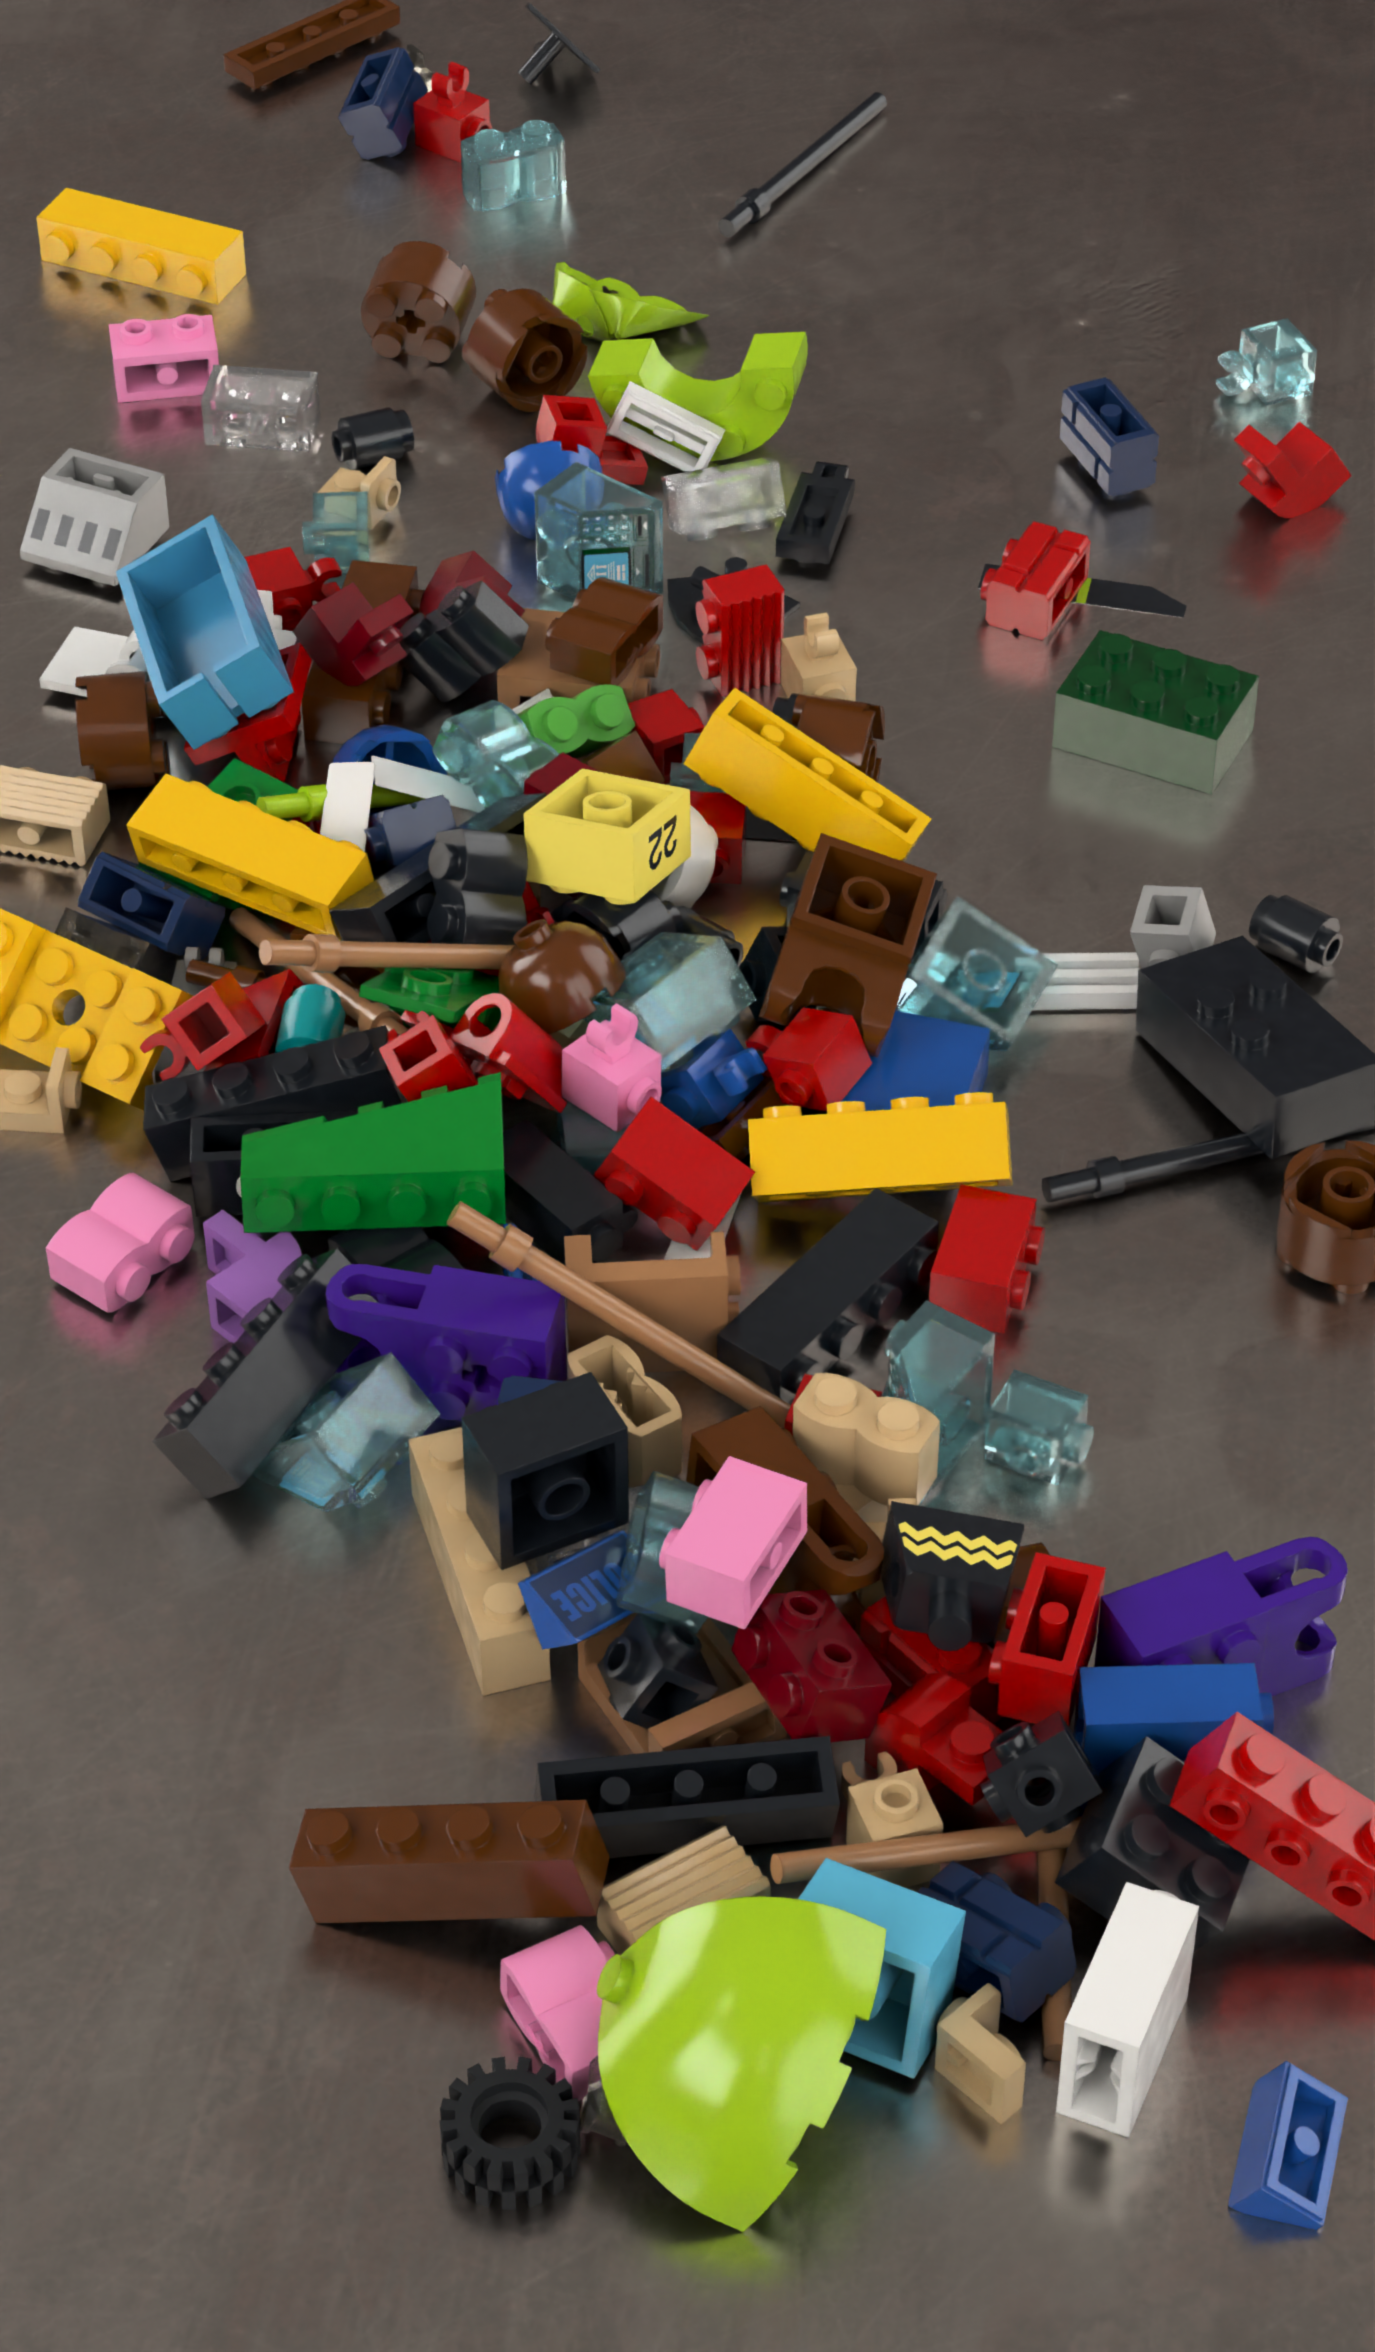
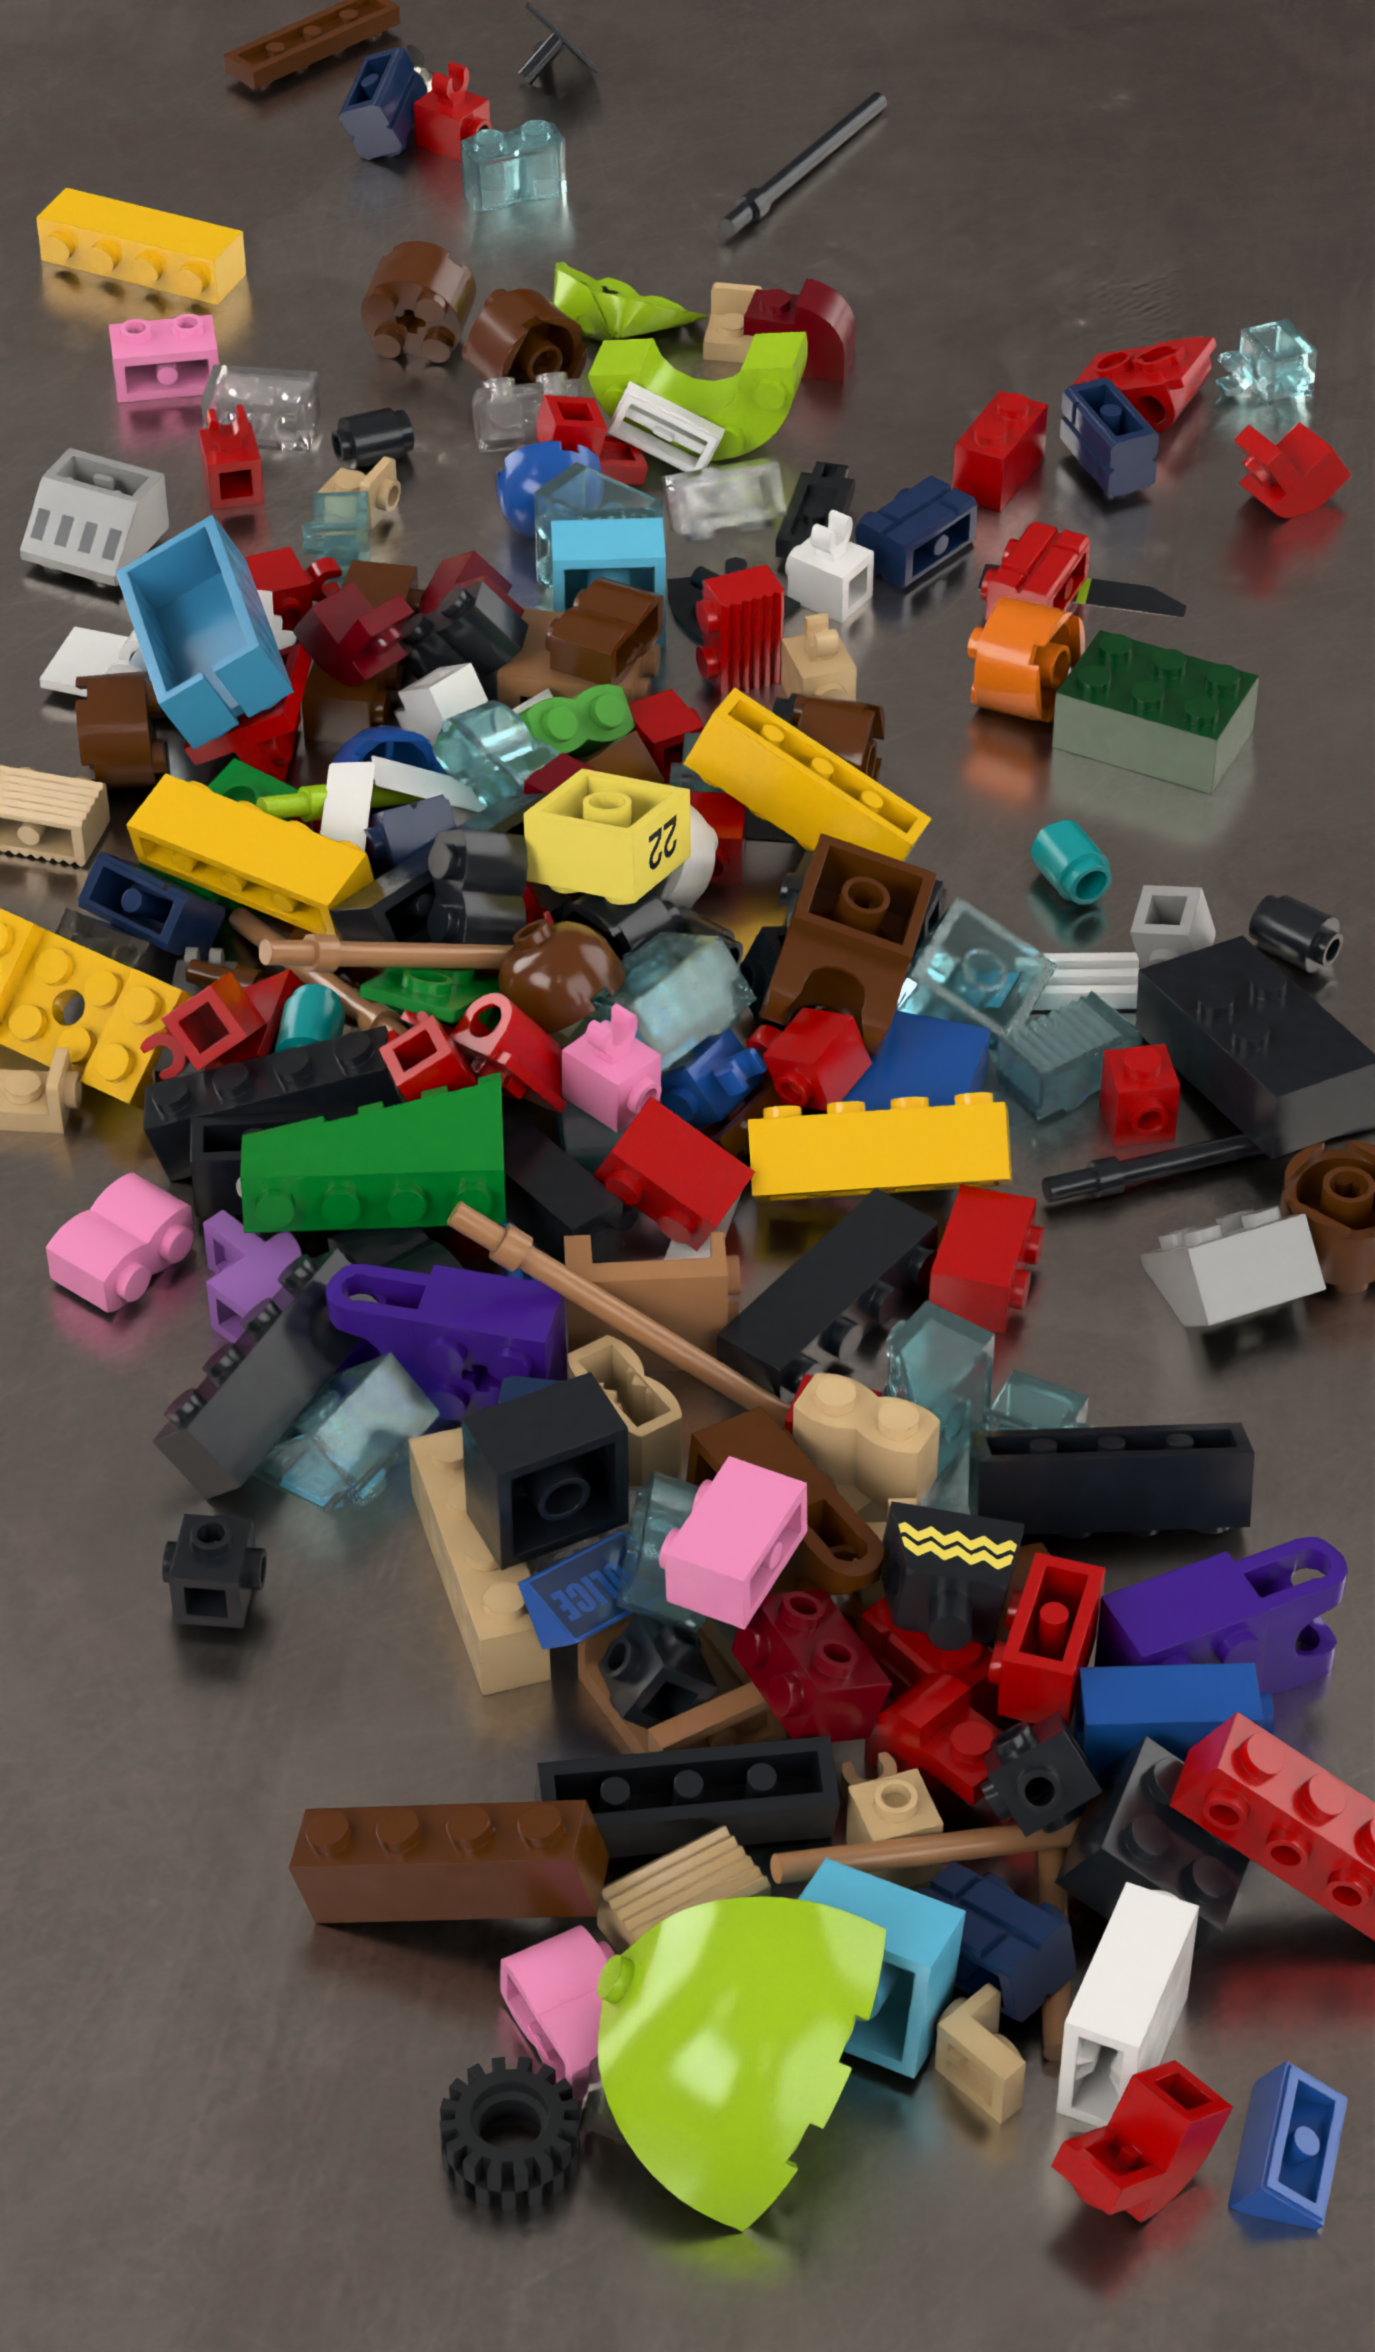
none -> black brick [162,1514,267,1628]
none -> red brick [198,405,264,510]
none -> white brick [393,663,496,757]
none -> clear brick [471,372,584,453]
none -> medium azure brick [551,517,666,648]
none -> tan bracket [703,282,763,363]
none -> dark red brick [744,278,856,384]
none -> white brick [785,510,874,623]
none -> dark blue brick [855,475,978,590]
none -> red brick [952,391,1048,513]
none -> orange brick [967,597,1085,723]
none -> black brick [968,1422,1255,1539]
none -> clear light blue brick [996,991,1143,1120]
none -> teal brick [1030,820,1112,905]
none -> red brick [1051,2060,1233,2223]
none -> red piece [1072,336,1217,433]
none -> red brick [1099,1043,1180,1148]
none -> light grey slope [1139,1206,1326,1327]

